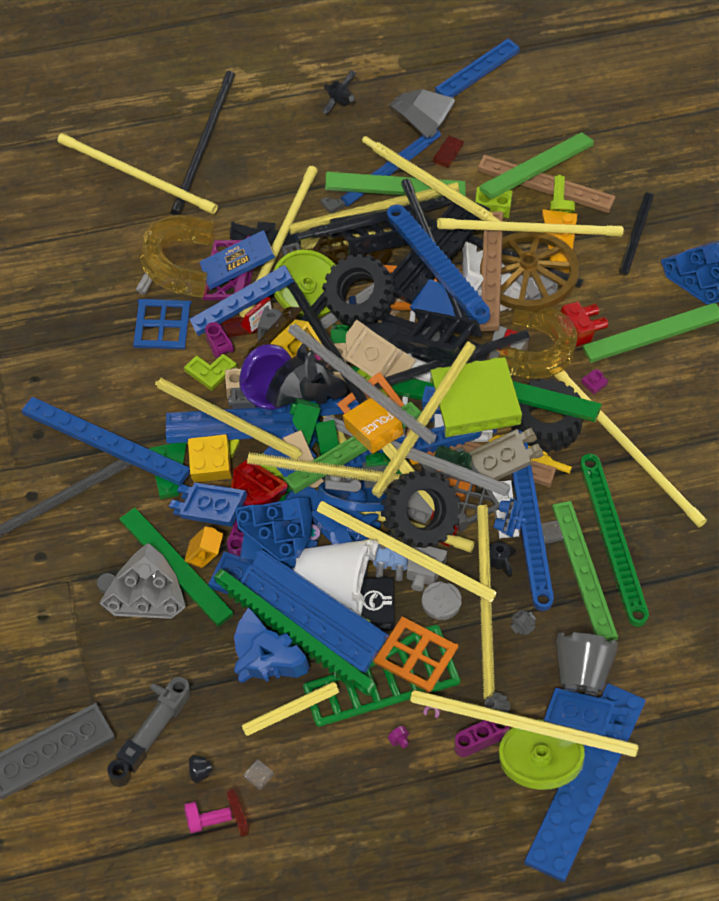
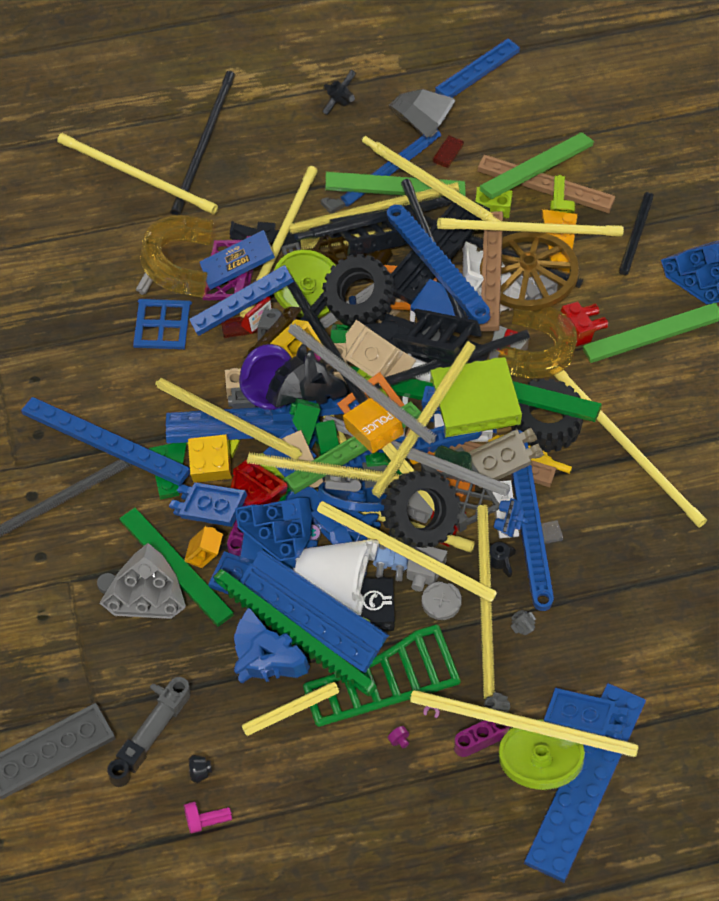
lime plate [184,354,237,391] -> none
magenta piece [205,322,234,359] -> none
clear red tile [226,789,249,837] -> none
clear tile [244,759,274,790] -> none
orange window [374,617,458,693] -> none
bright green tile [552,501,618,642] -> none
dark grey cone [556,633,618,696] -> none
green gear [580,454,649,627] -> none
magenta tile [581,369,608,394] -> none

